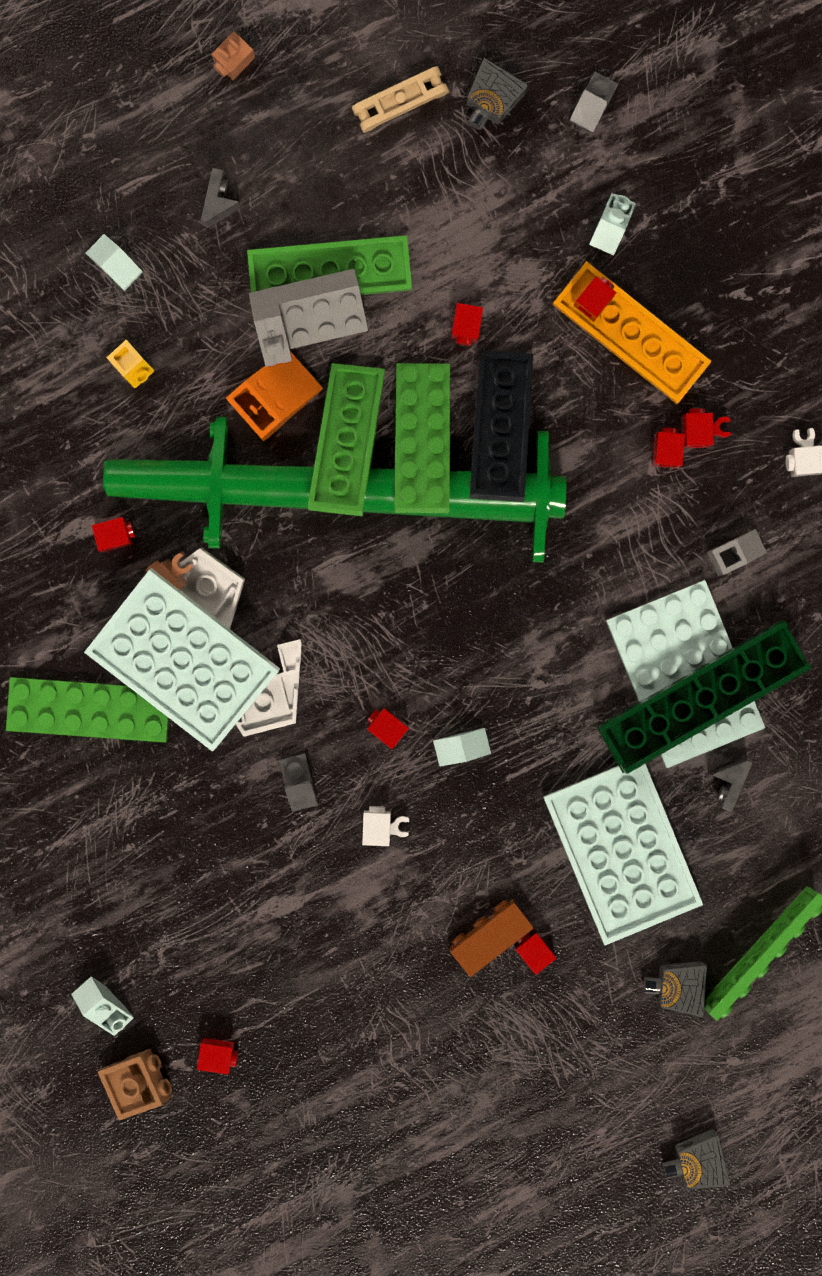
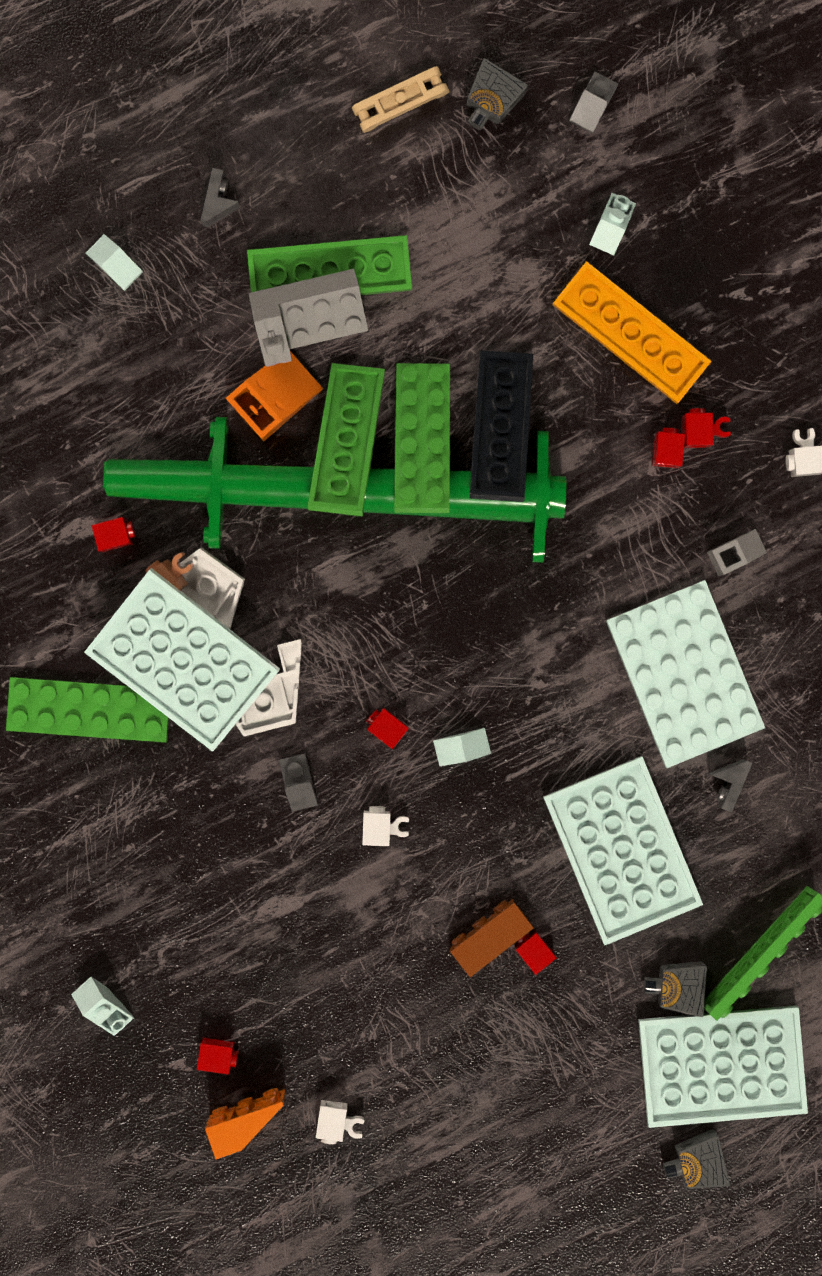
medium nougat plate [98,1049,172,1120] -> none
yellow bracket [106,340,154,388] -> none
nougat brick [211,31,255,80] -> none
red brick [451,303,483,346] -> none
red brick [573,276,617,322] -> none
dark green tile [596,620,812,774] -> none
none -> orange slope [205,1088,286,1159]
none -> white brick [316,1100,364,1144]
none -> light aqua plate [638,1005,808,1128]

